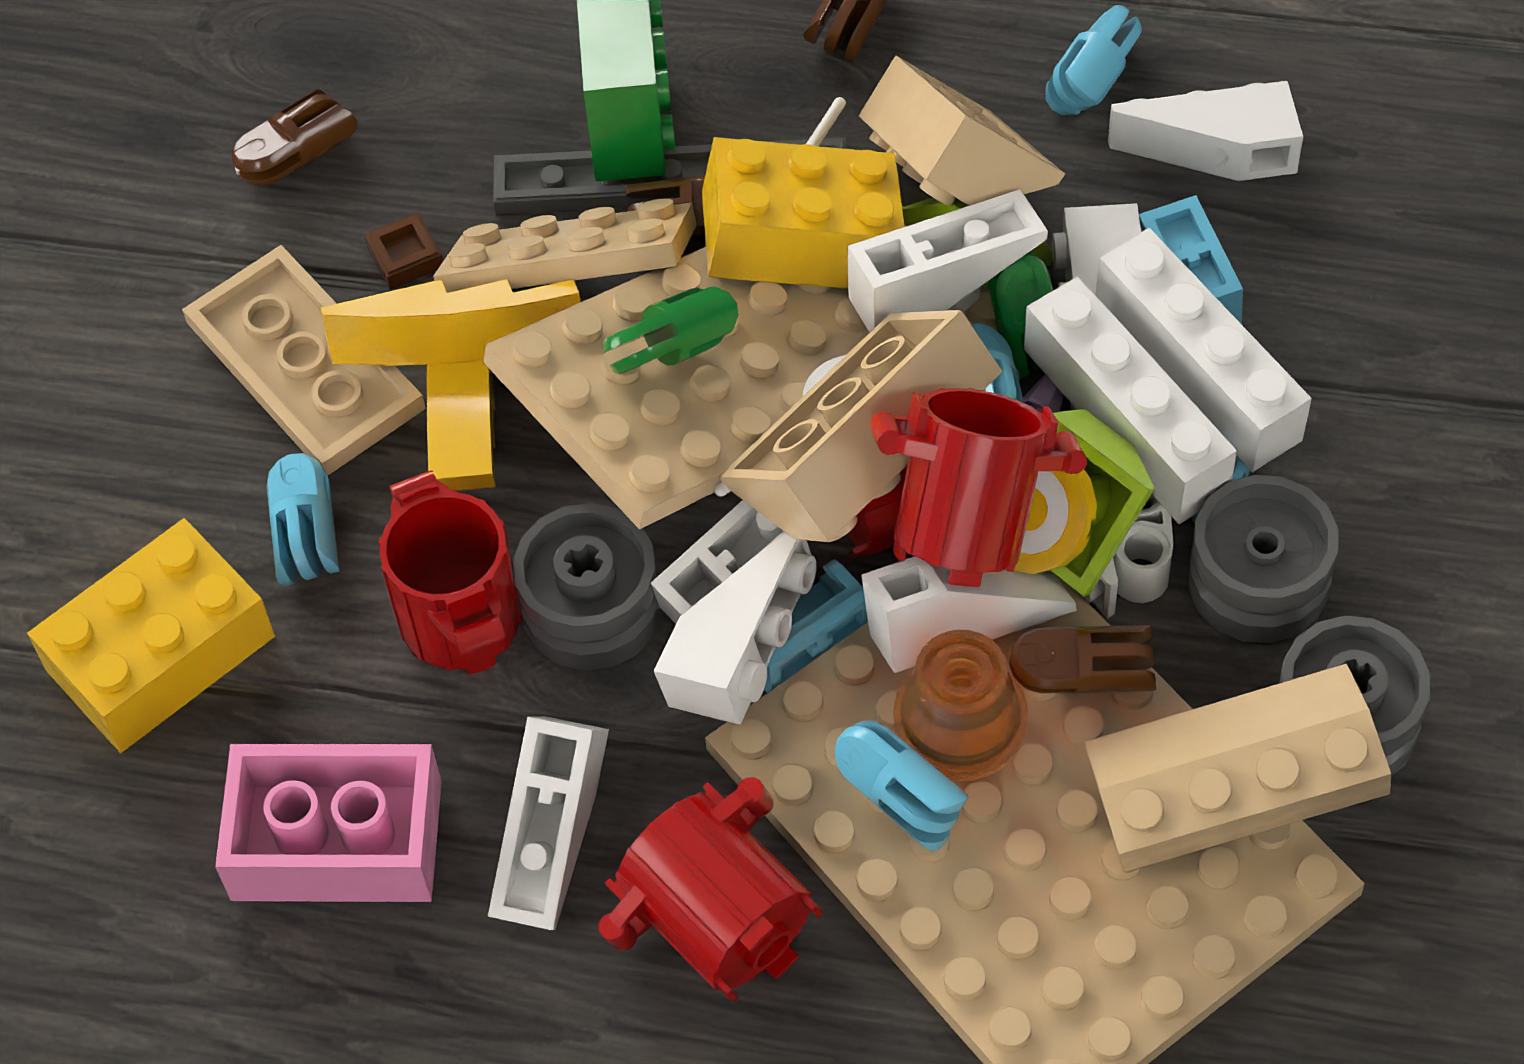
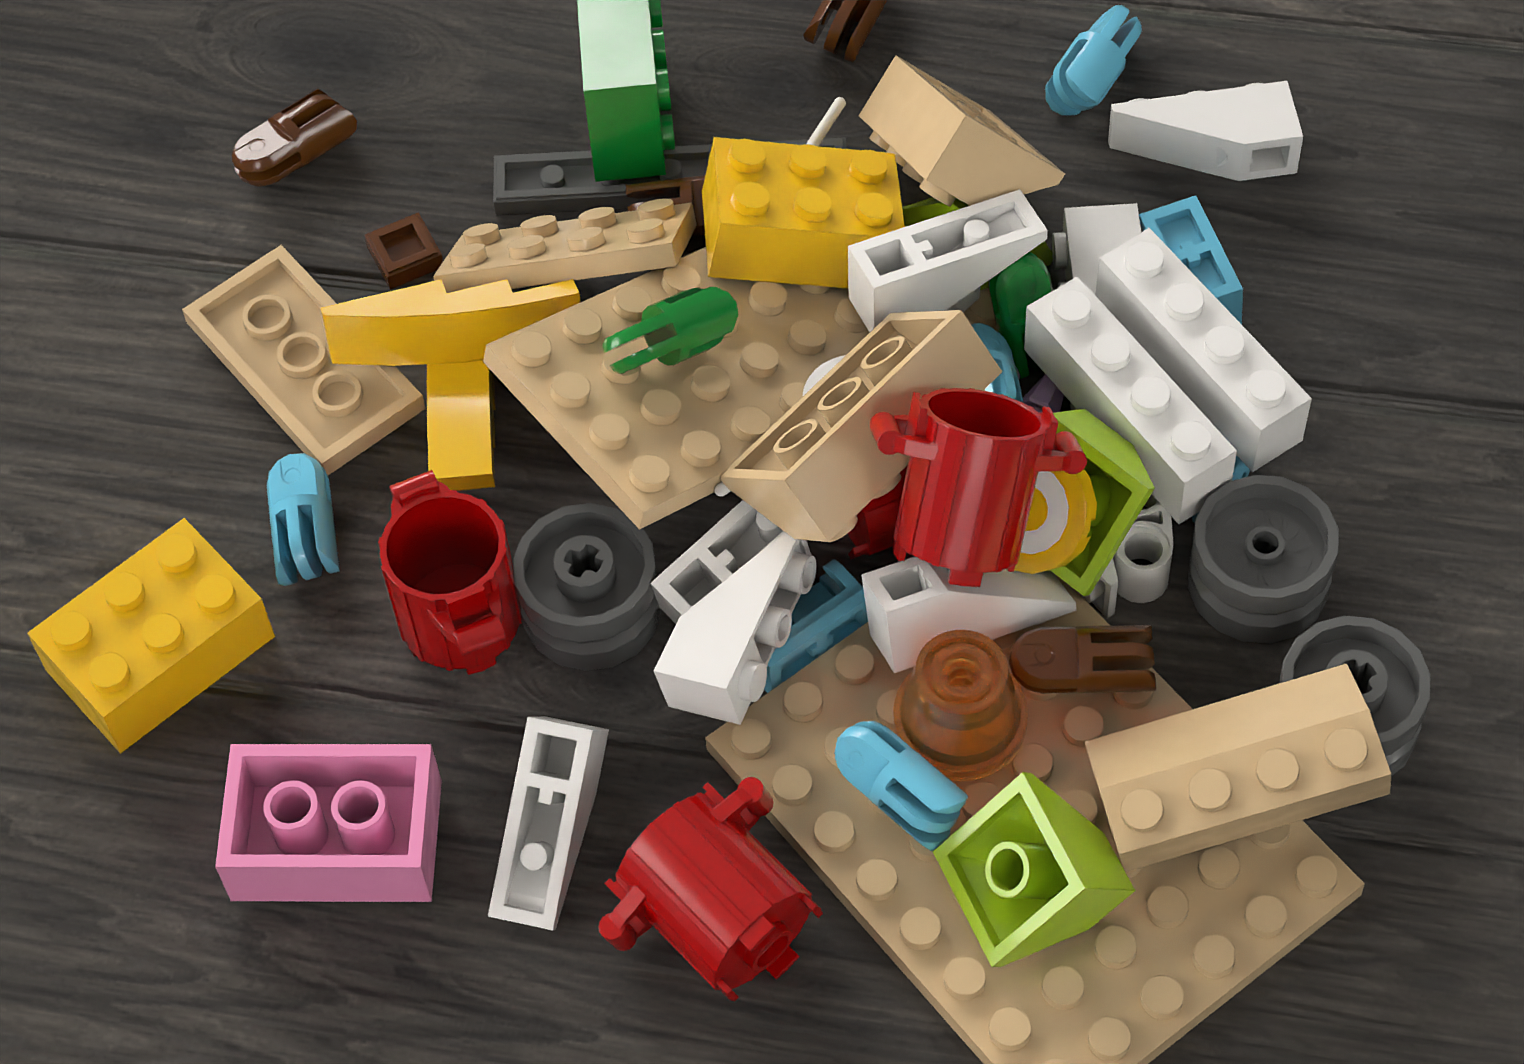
none -> lime slope [933,772,1136,967]

